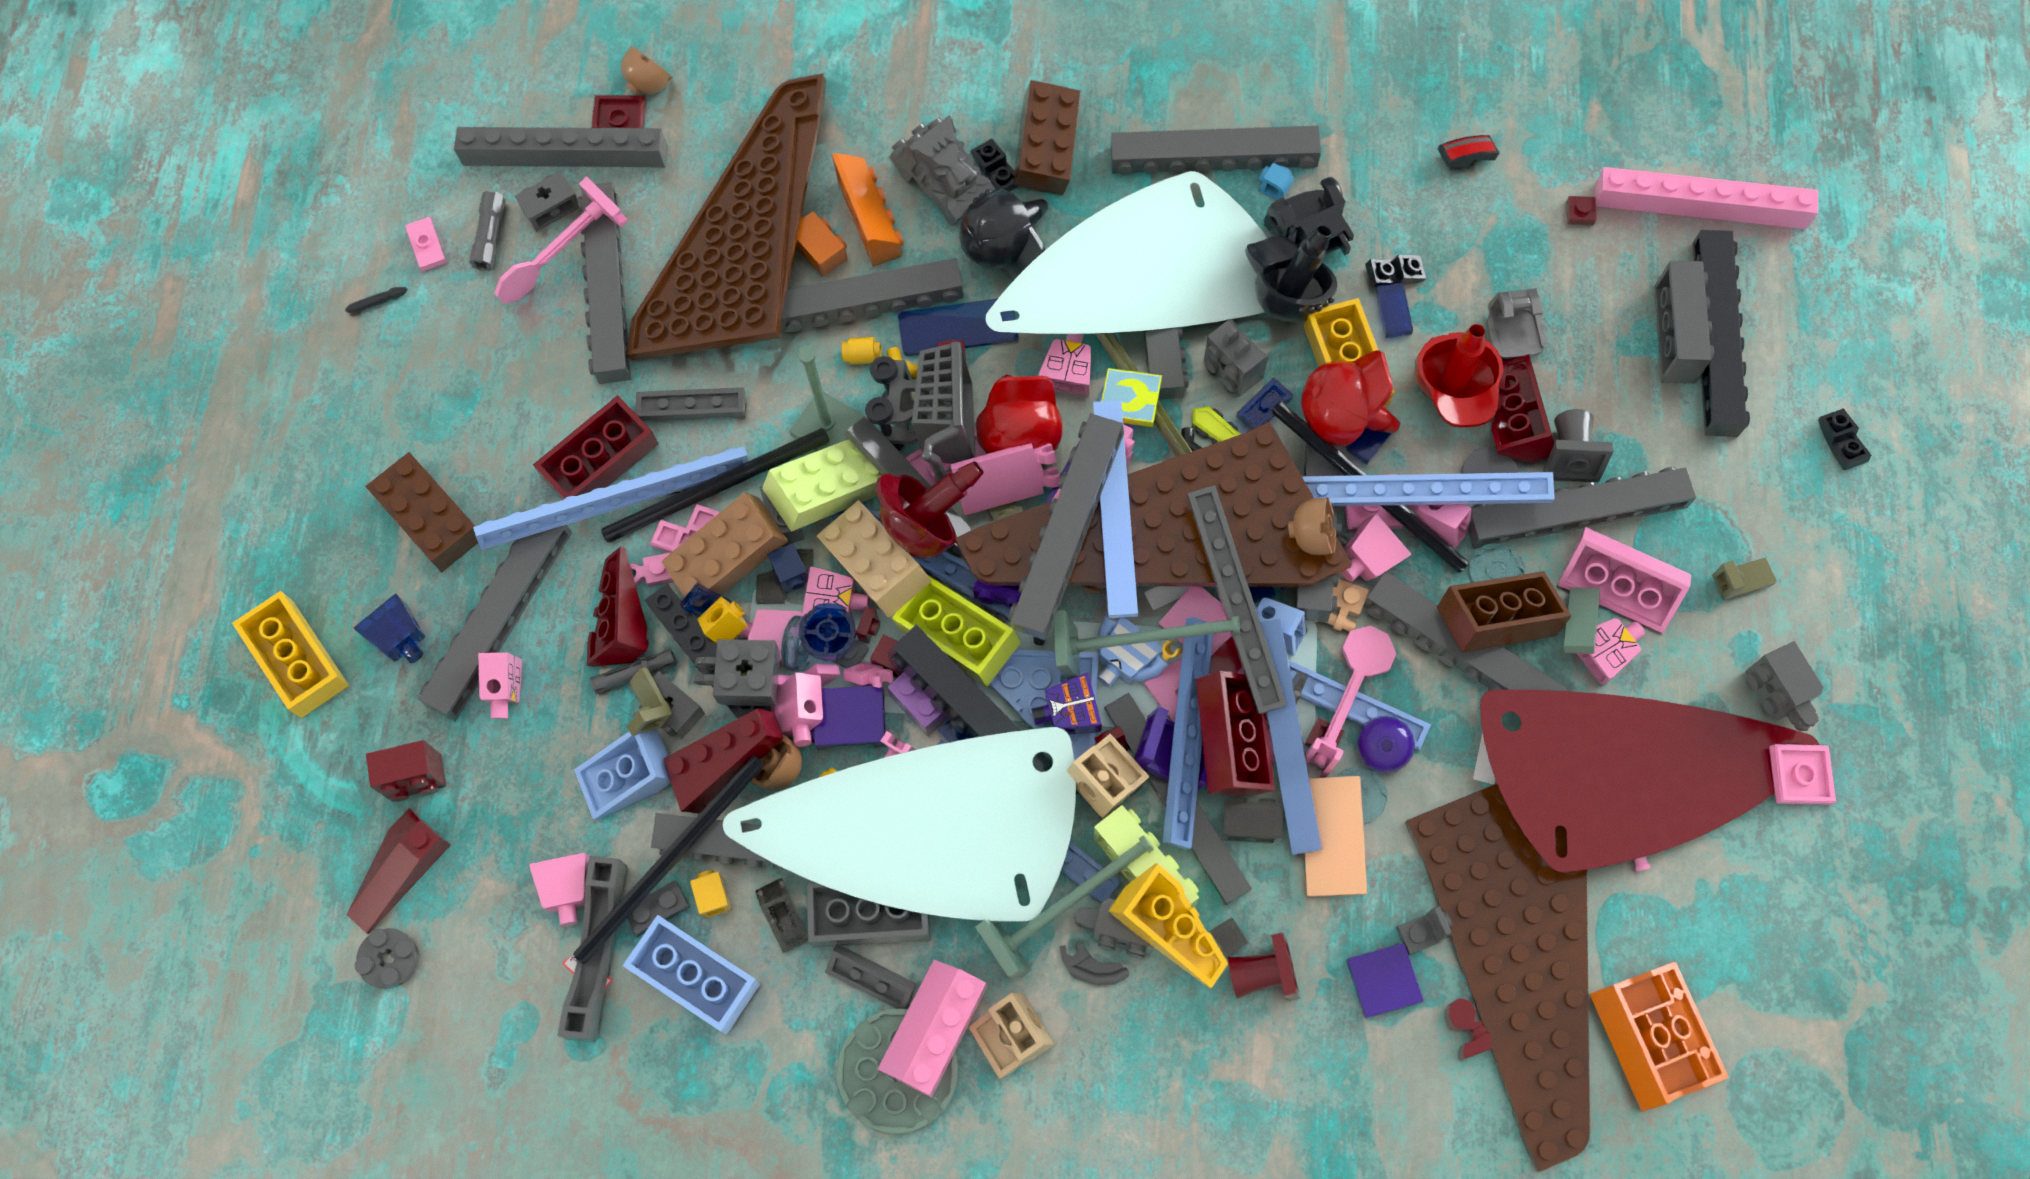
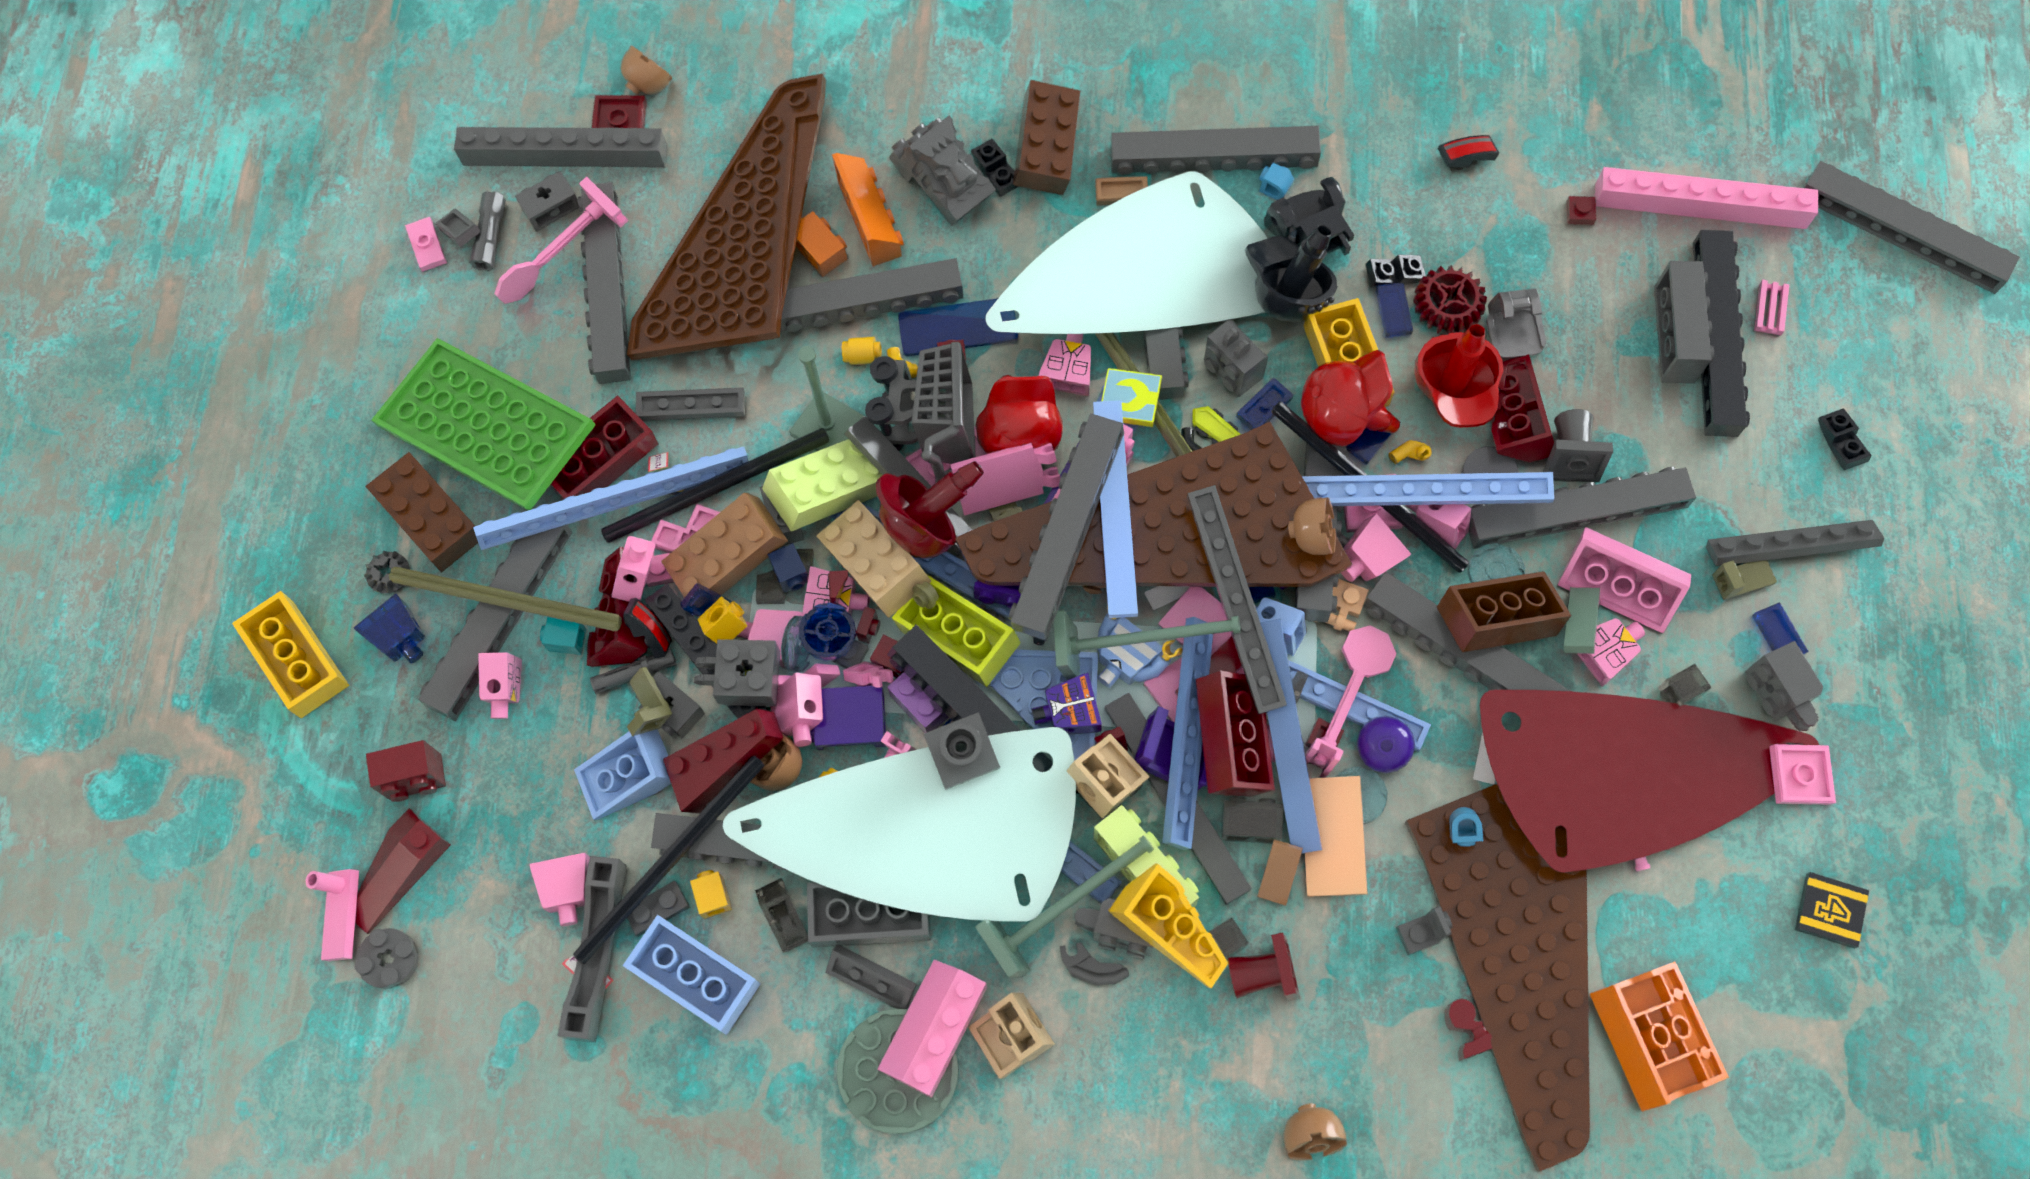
black piece [345,287,407,313] -> none
black piece [959,189,1049,281] -> none
dark purple tile [1346,943,1424,1019] -> none
none -> bright pink piece [306,869,359,961]
none -> dark grey gear [364,550,410,594]
none -> bright green plate [371,338,596,511]
none -> olive axle [389,567,622,631]
none -> dark grey tile [435,208,481,248]
none -> teal brick [540,617,587,655]
none -> bright pink torso [612,536,656,602]
none -> slope [623,598,672,658]
none -> white sticker [648,452,668,472]
none -> dark red slope [828,570,848,608]
none -> olive plate [913,582,939,609]
none -> dark grey plant [924,712,1000,790]
none -> medium nougat tile [1095,176,1148,206]
none -> medium nougat tile [1257,839,1303,906]
none -> medium nougat cylinder [1283,1103,1347,1160]
none -> yellow arm [1388,440,1432,464]
none -> dark red gear [1413,264,1487,335]
none -> dark azure plate [1449,807,1483,846]
none -> clear smoke brick [1658,664,1712,706]
none -> dark grey plate [1706,520,1884,566]
none -> clear blue tile [1752,602,1809,655]
none -> bright pink tile [1754,279,1789,336]
none -> black tile [1795,872,1869,949]
none -> dark grey brick [1803,161,2020,294]

